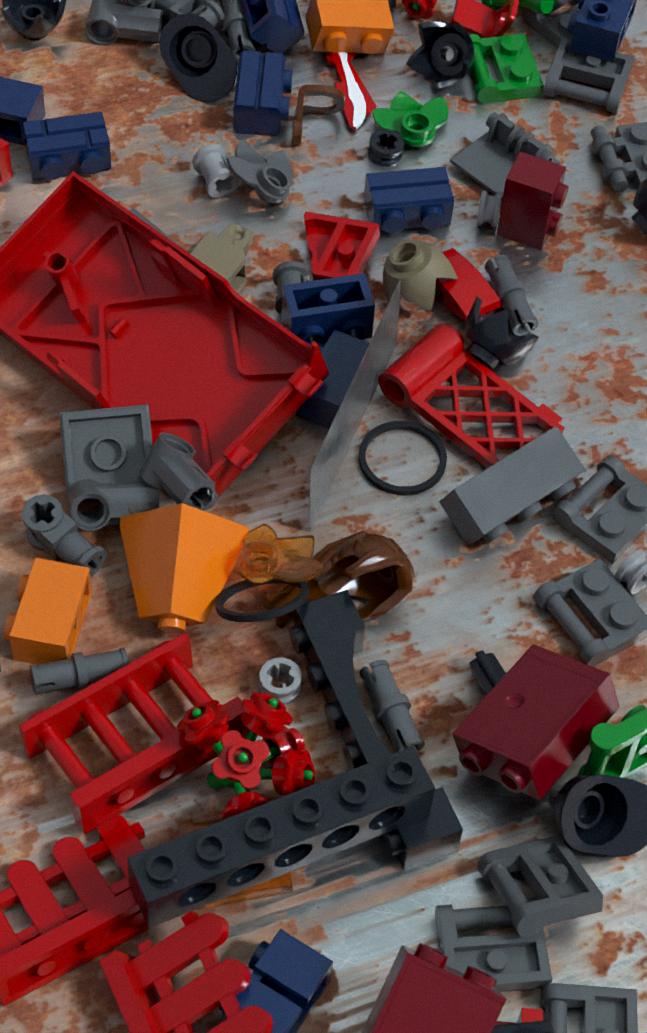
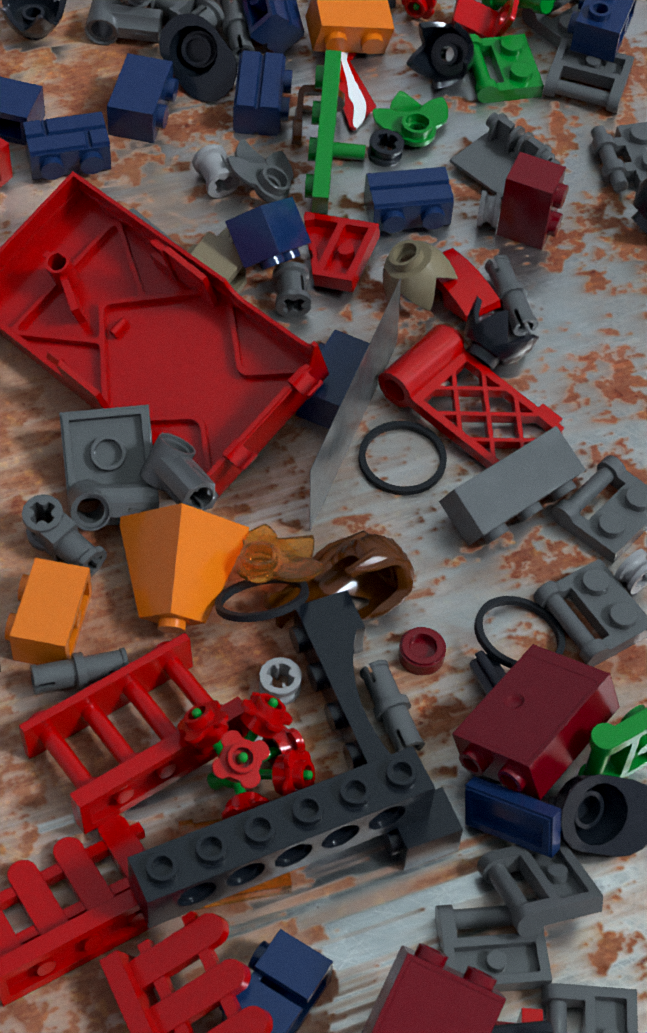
dark blue brick [281,273,375,345] -> none
none -> dark blue brick [107,53,179,143]
none -> dark blue piece [225,197,311,271]
none -> green plate [305,50,366,214]
none -> dark red tile [398,627,446,676]
none -> dark blue tile [465,776,561,858]
none -> black piece [474,596,565,669]

